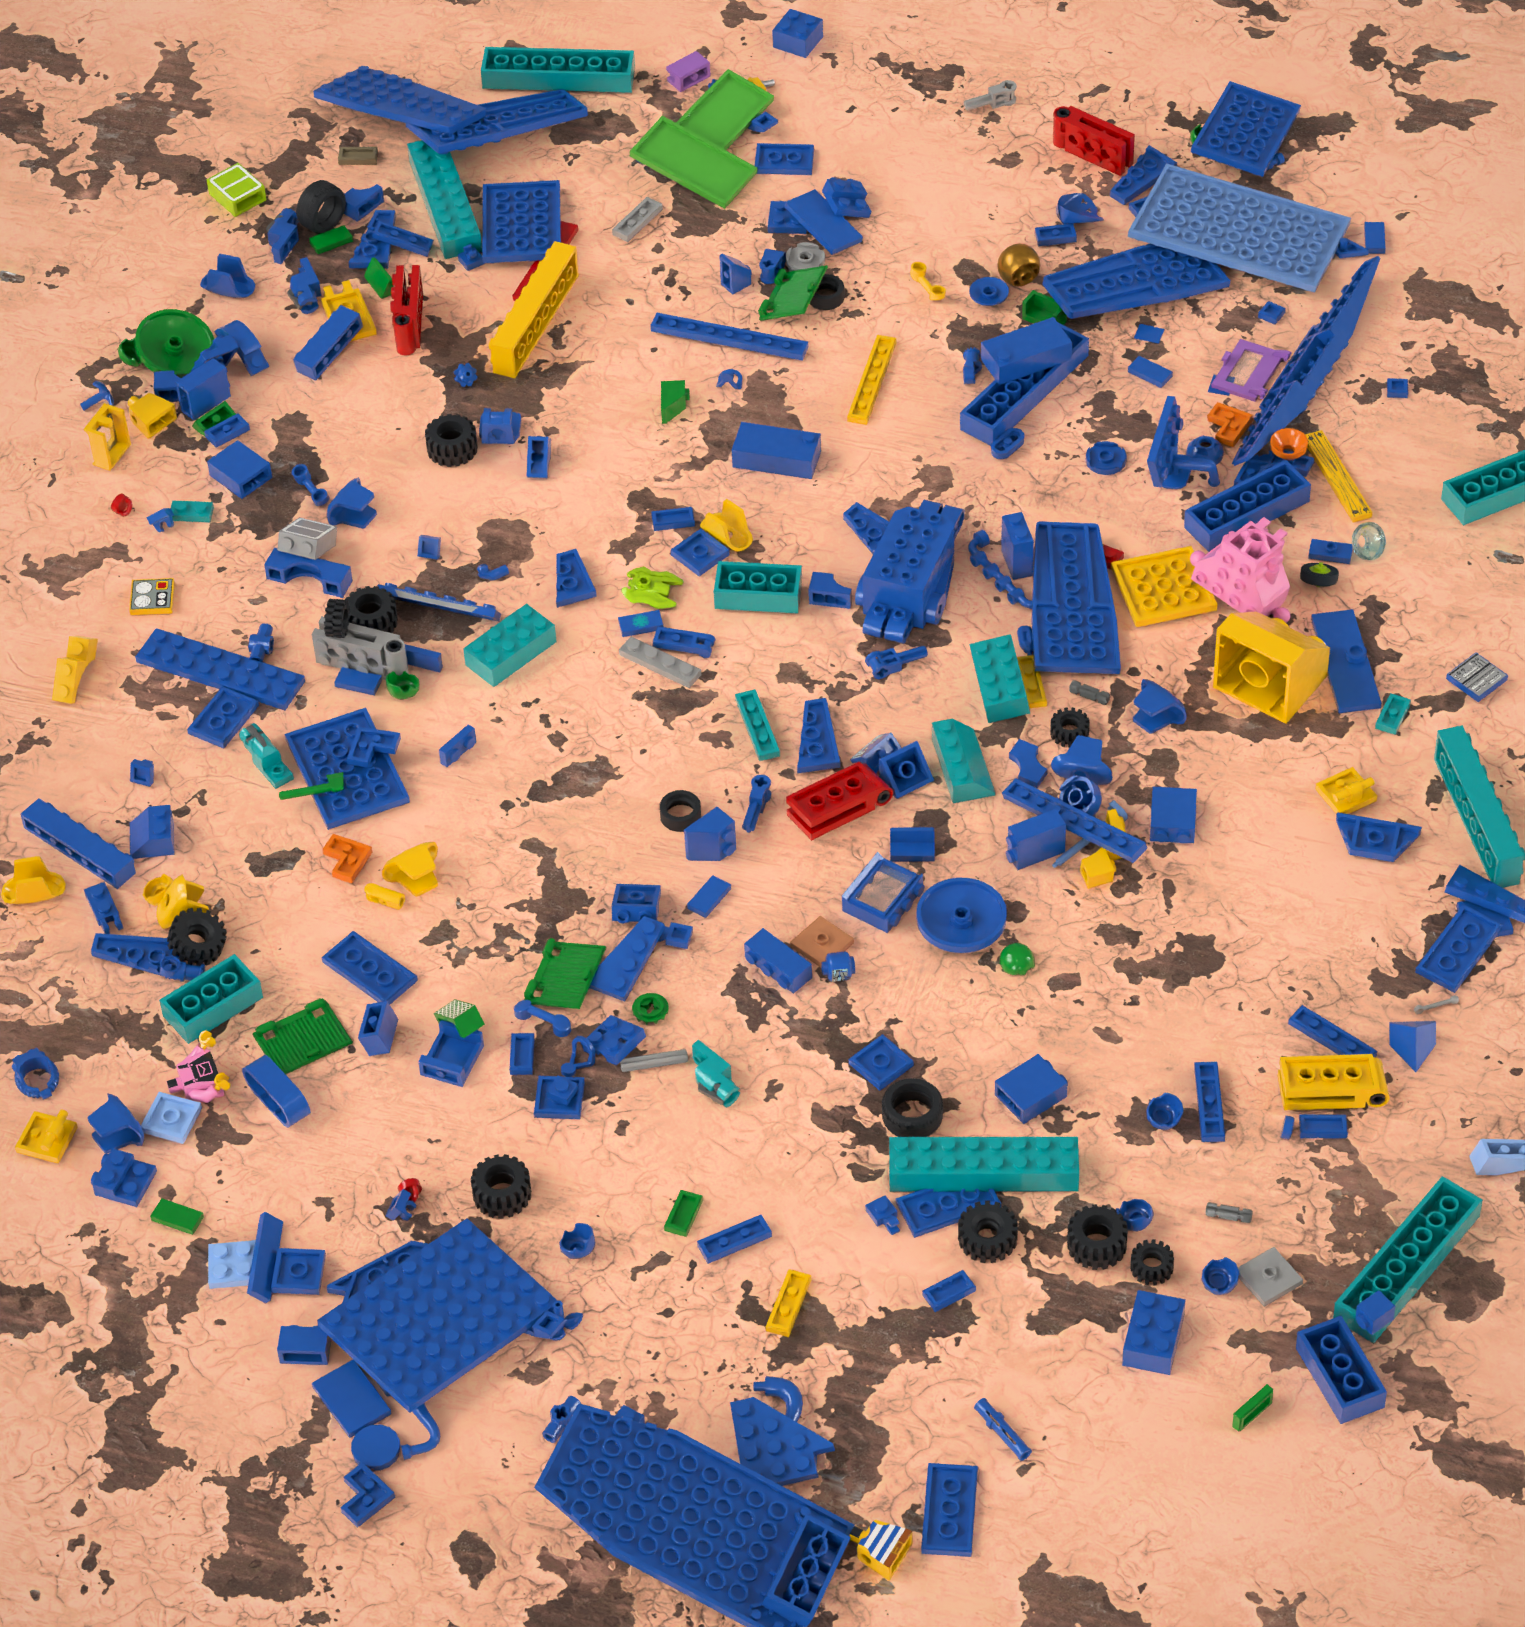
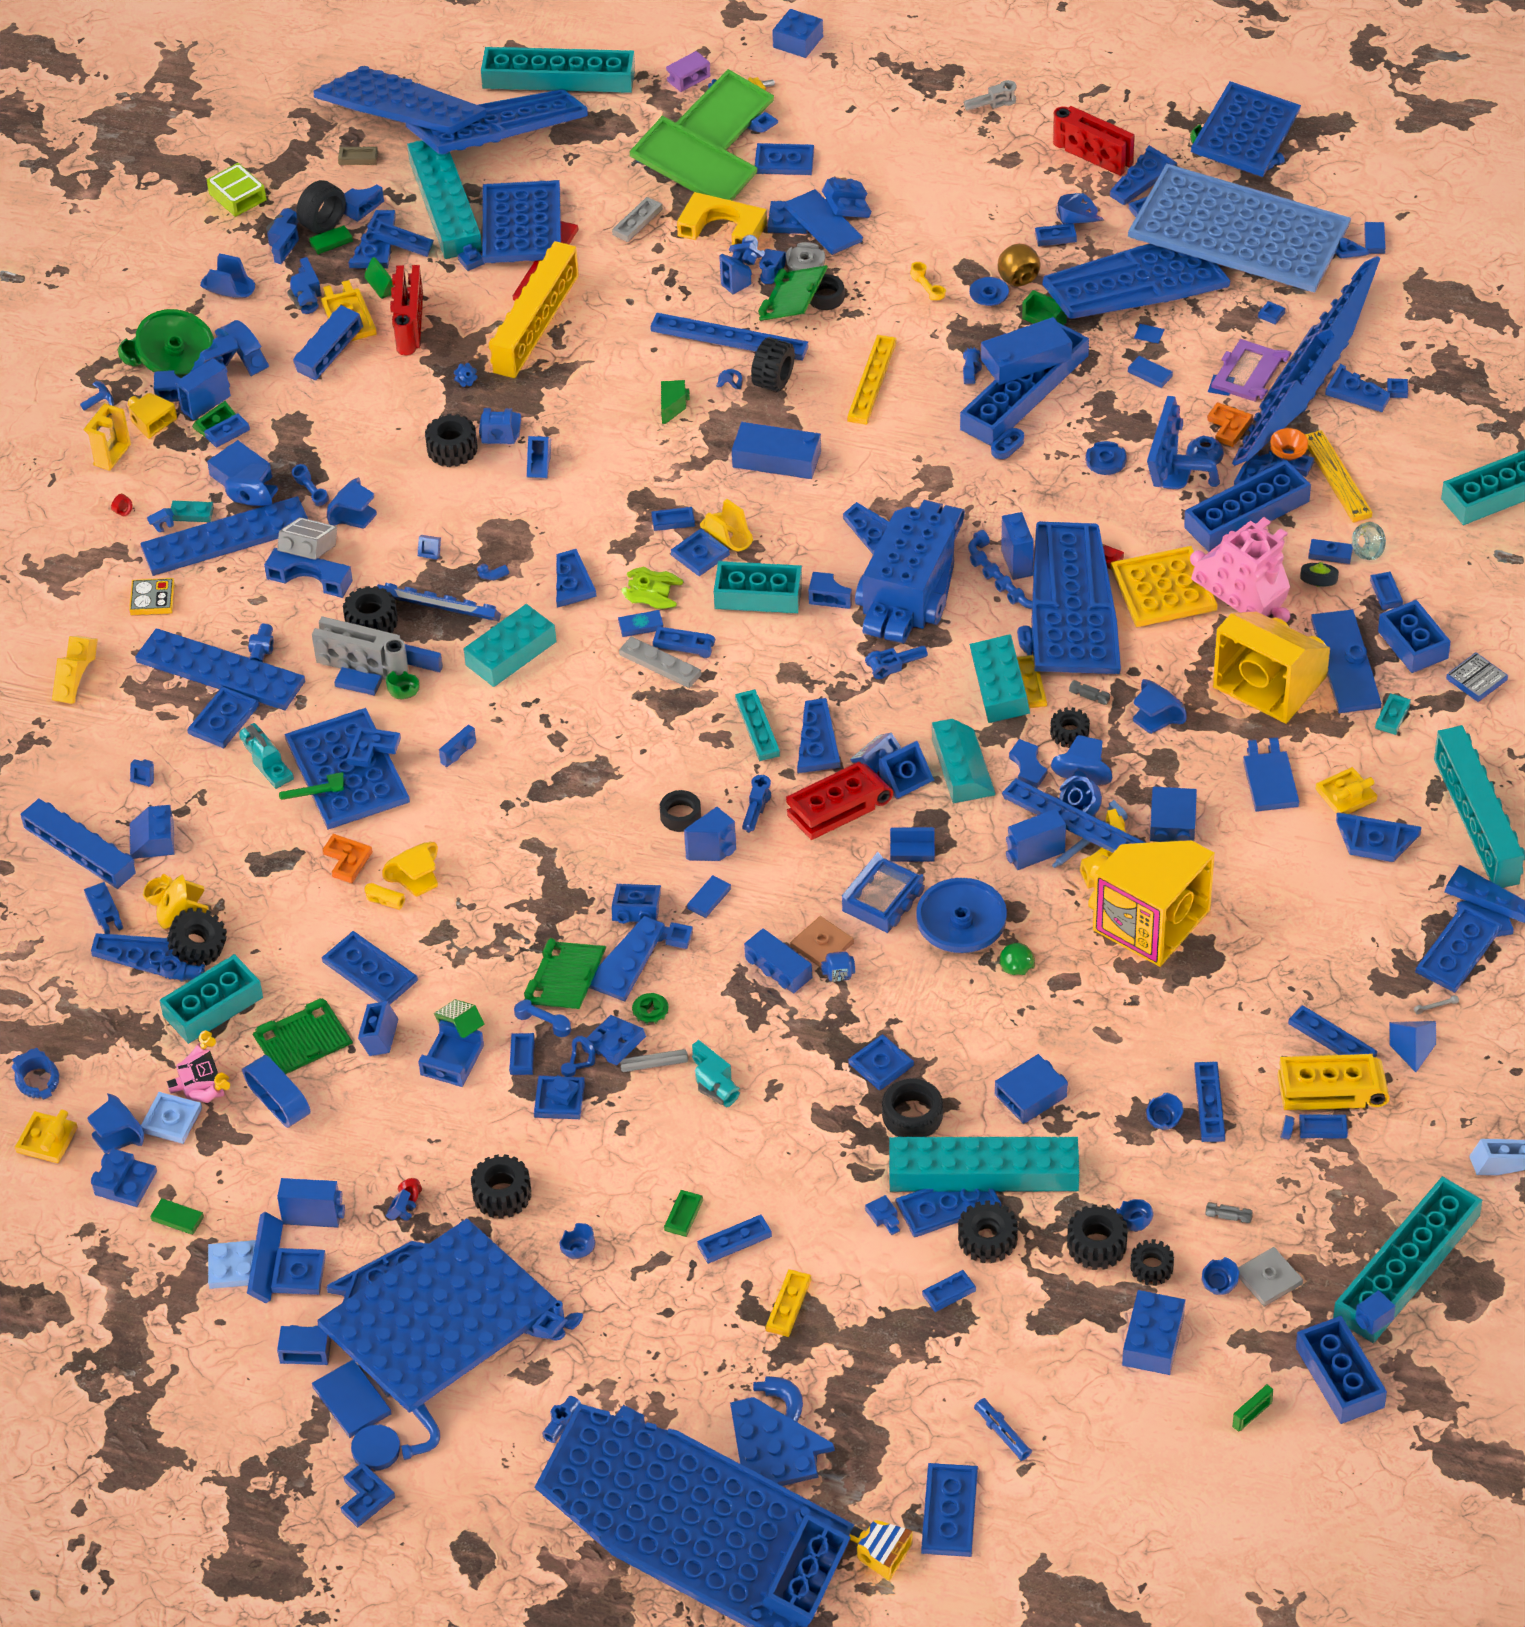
yellow piece [1,856,66,904] -> none
black tyre [324,598,350,638] -> none
none -> blue plate [140,496,308,576]
none -> blue piece [224,463,278,506]
none -> blue brick [277,1178,345,1228]
none -> yellow arch [677,192,767,245]
none -> blue hips [729,235,765,266]
none -> black tyre [751,337,795,392]
none -> yellow slope [1088,840,1215,967]
none -> blue tile [1243,737,1299,812]
none -> blue wing [1325,363,1390,413]
none -> blue tile [1370,571,1403,610]
none -> blue brick [1378,599,1451,673]

